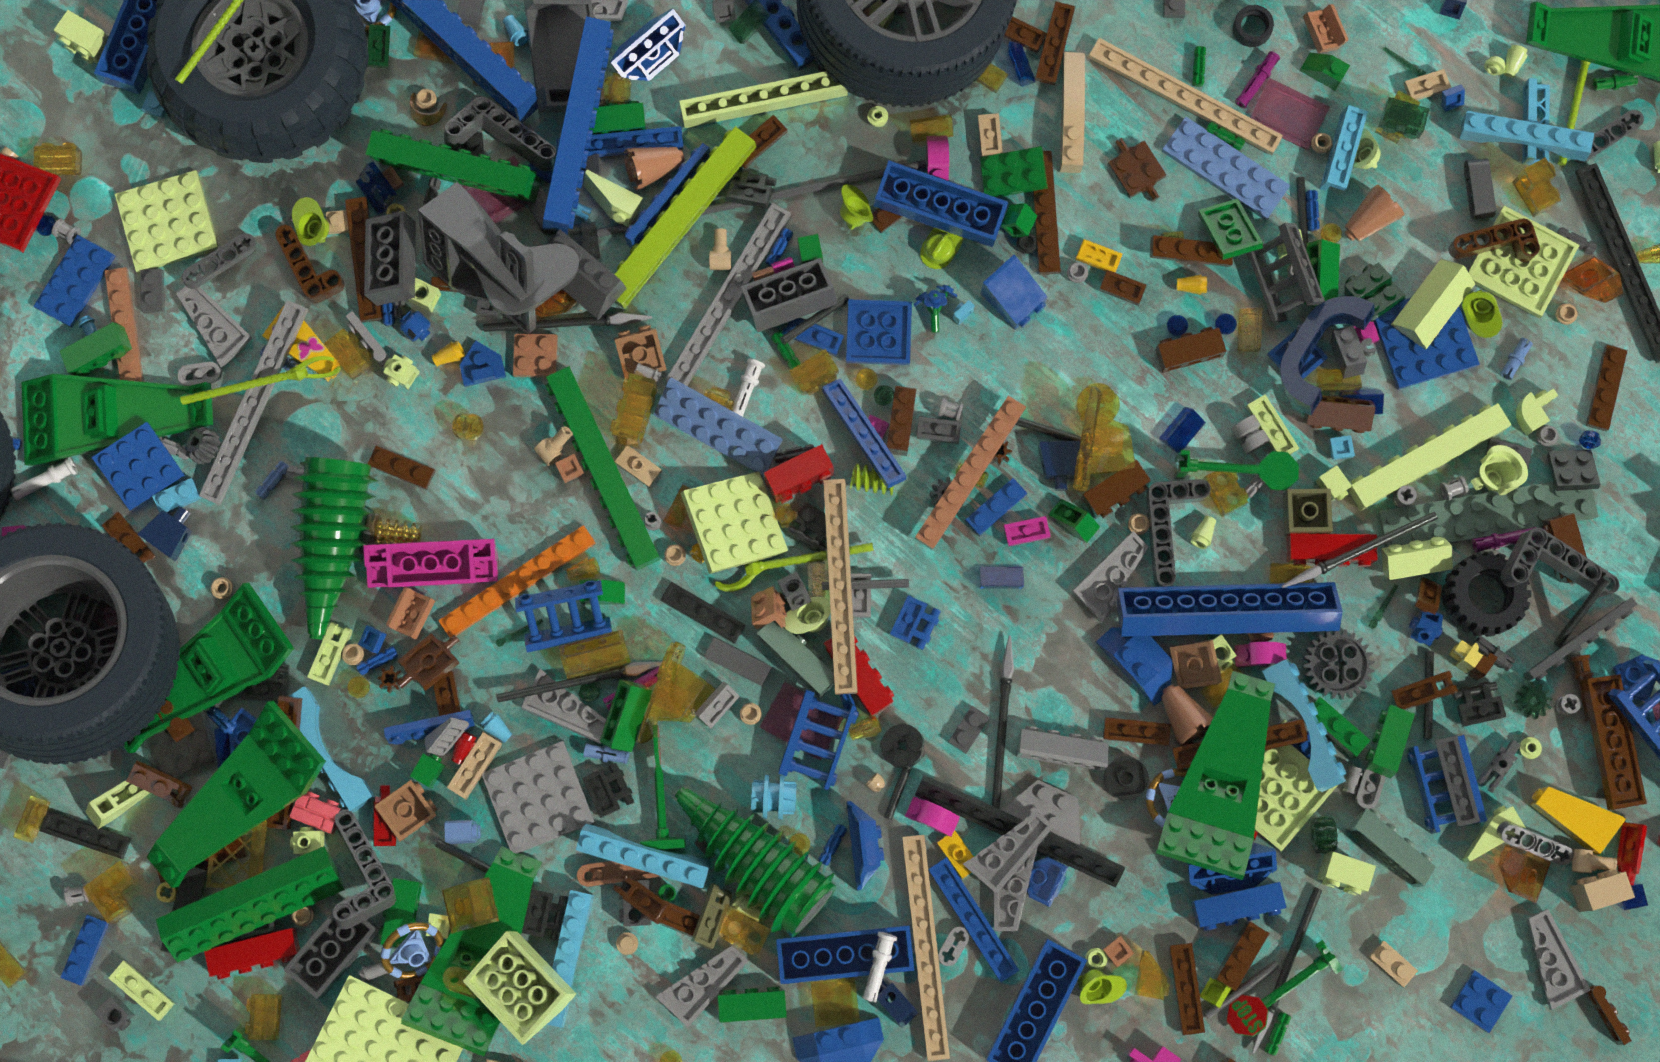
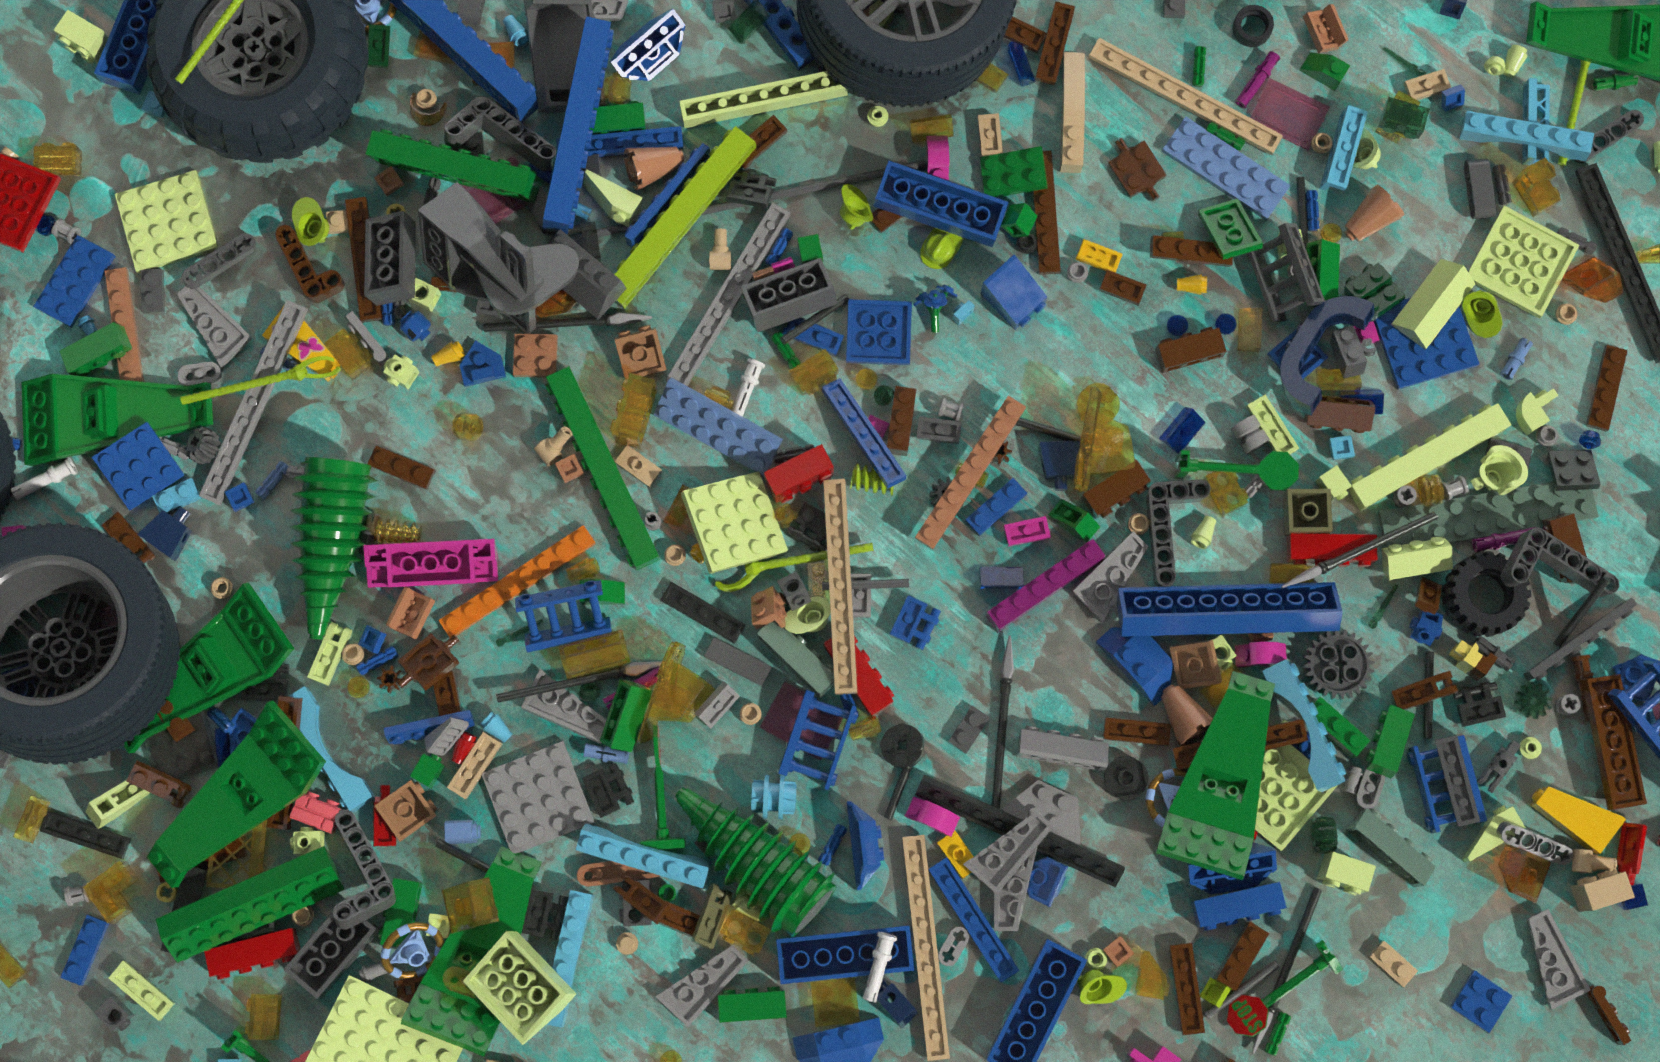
clear blue plate [355,161,397,215] -> none
light grey pin [633,363,662,385] -> none
tan hinge [866,773,885,792] -> none
reddish brown beam [1448,218,1540,262] -> none
none -> blue plate [225,482,255,512]
none -> magenta brick [985,539,1105,633]
none -> clear yellow wheel [1418,474,1444,507]
none -> dark grey axle [1493,164,1512,205]

